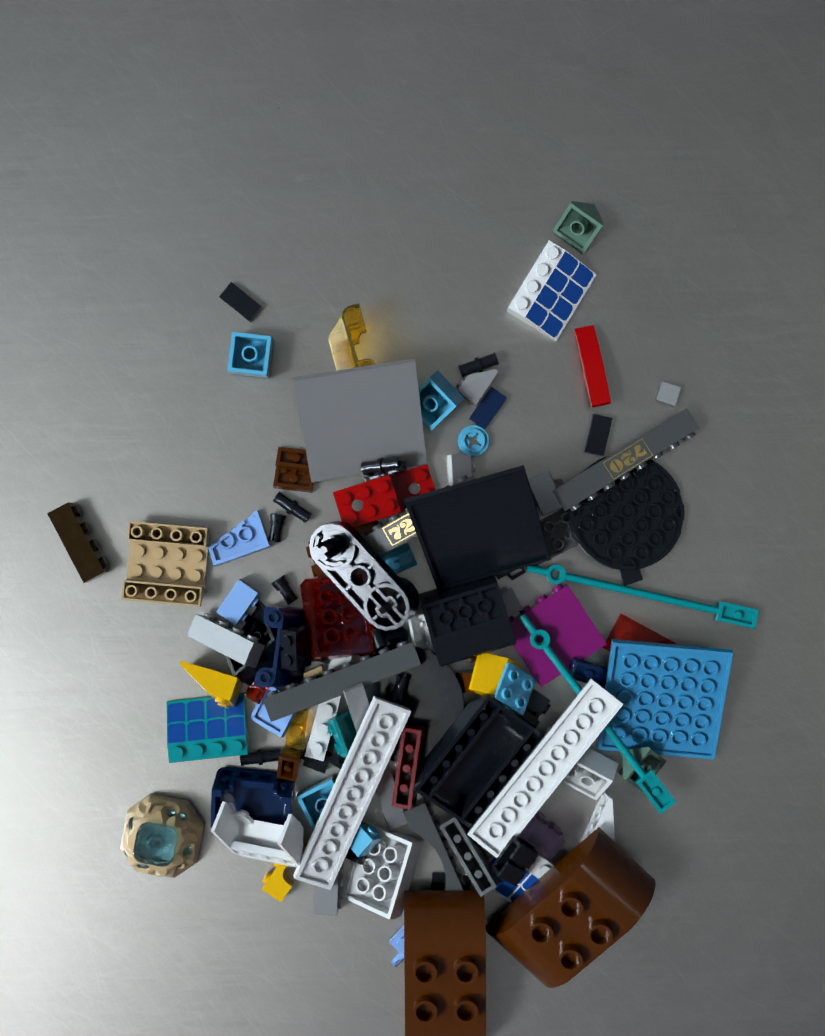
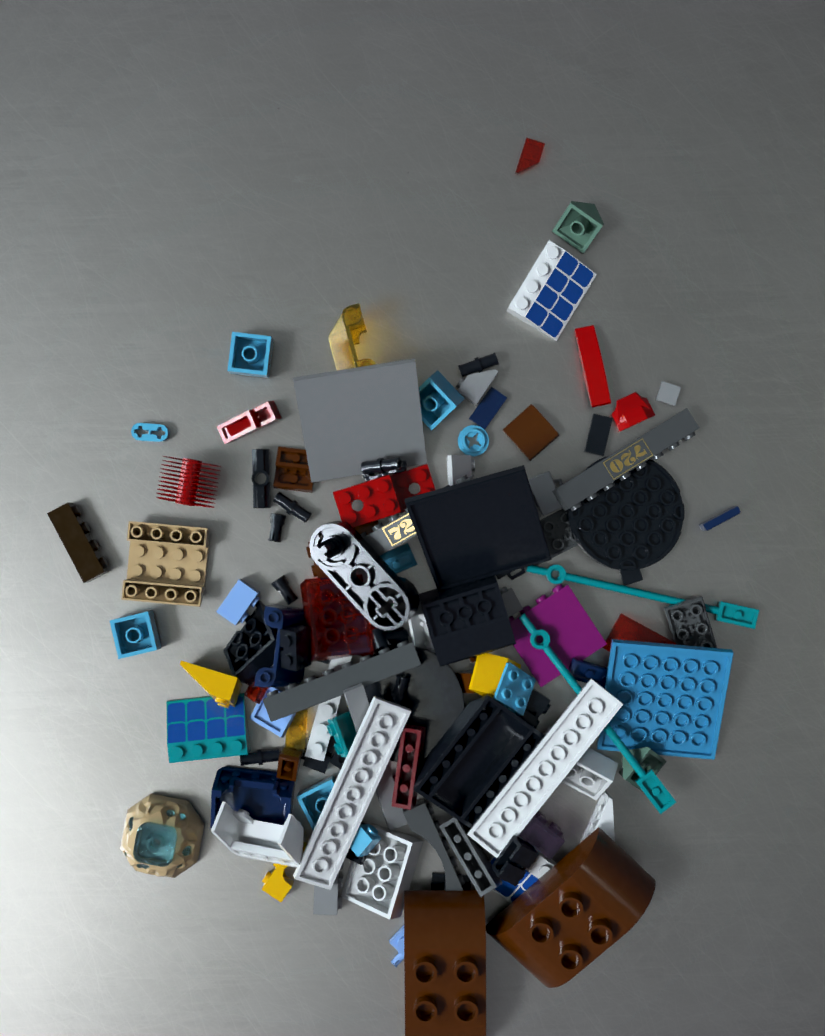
brick [187,613,265,667] -> none
light blue wing [208,510,270,567] -> none
black tile [219,282,262,322] -> none
tan tile [303,664,325,679] -> none
none -> medium azure brick [110,610,161,659]
none -> medium azure beam [131,423,170,442]
none -> red piece [156,456,221,508]
none -> slope [217,401,282,444]
none -> black piece [251,449,271,508]
none -> reddish brown slope [503,404,559,461]
none -> clear red tile [515,138,545,174]
none -> red slope [611,392,655,432]
none -> dark grey tile [663,596,717,648]
none -> dark blue tile [699,506,741,531]

